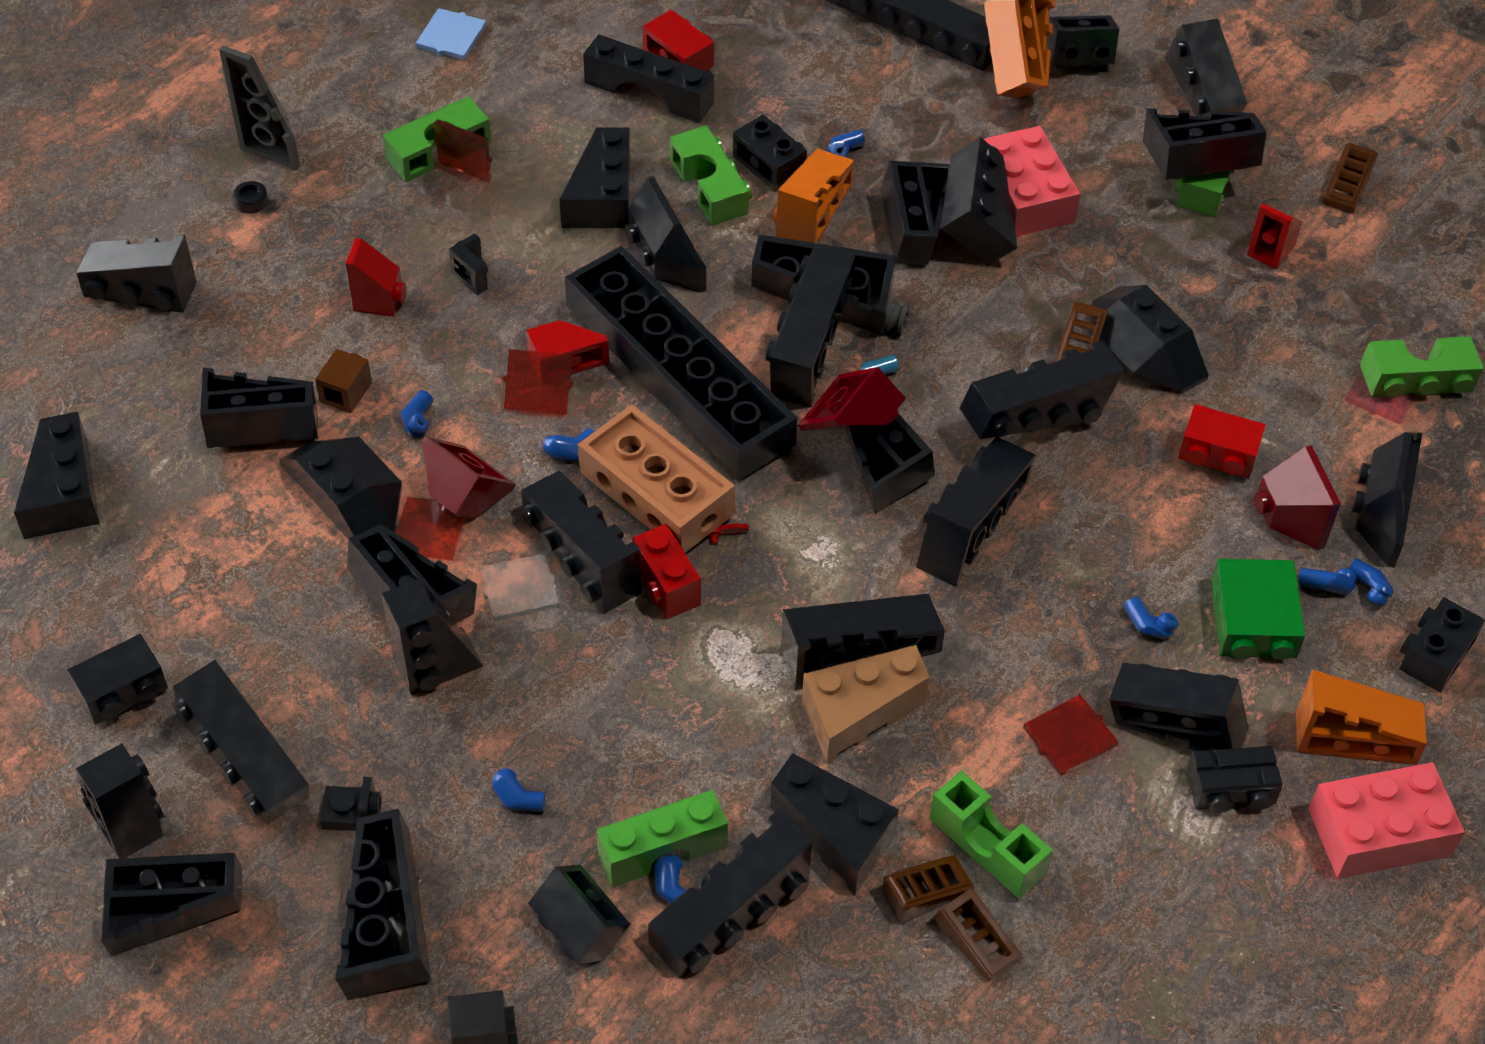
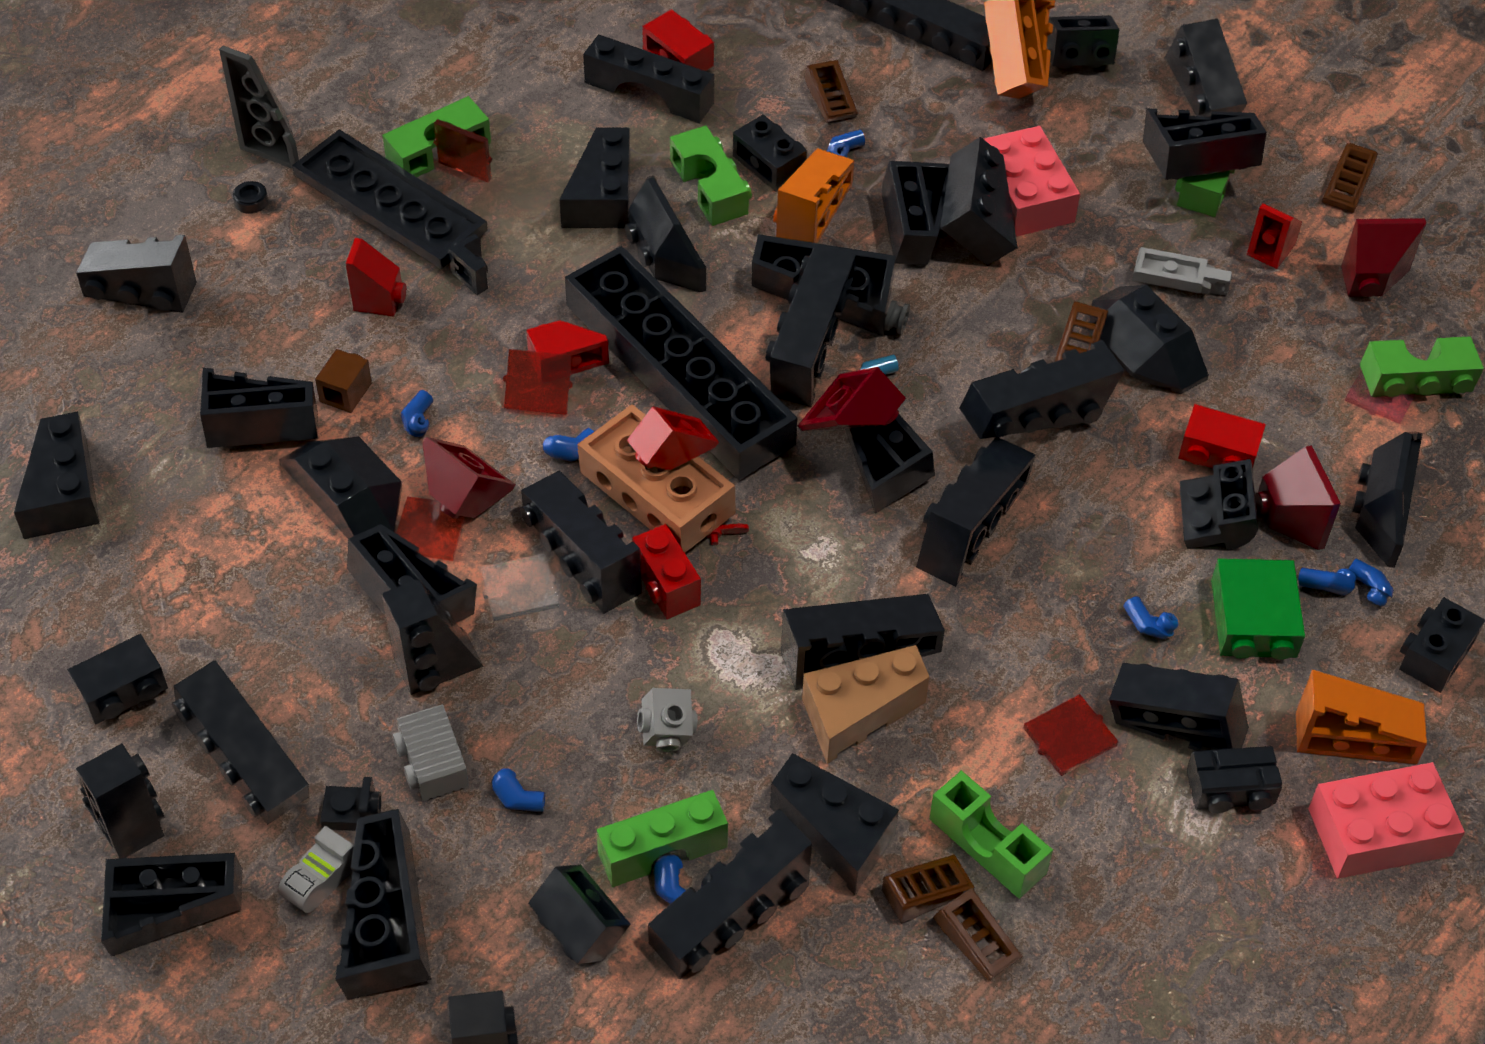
light blue piece [416,8,487,61] -> none
none -> light grey leg [278,826,354,913]
none -> black plate [292,129,488,269]
none -> light grey brick [392,704,469,801]
none -> red slope [627,406,719,470]
none -> light grey brick [637,688,698,752]
none -> reddish brown slope [804,60,858,123]
none -> light grey hinge [1132,247,1232,295]
none -> black brick [1179,459,1258,551]
none -> dark red slope [1341,218,1426,297]

